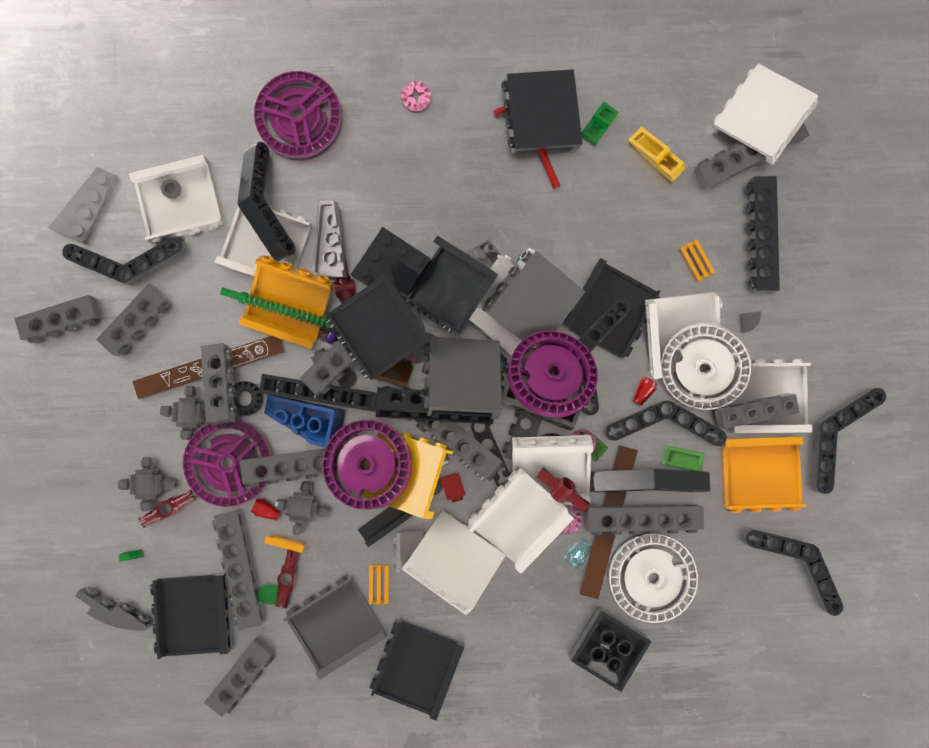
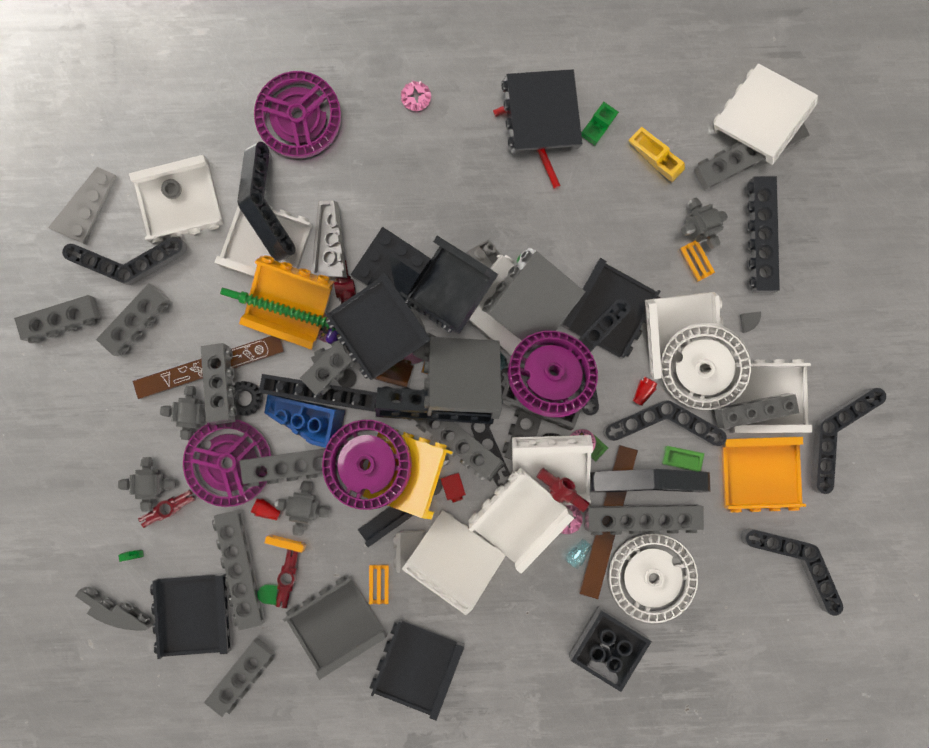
none -> dark grey piece [681,197,728,249]

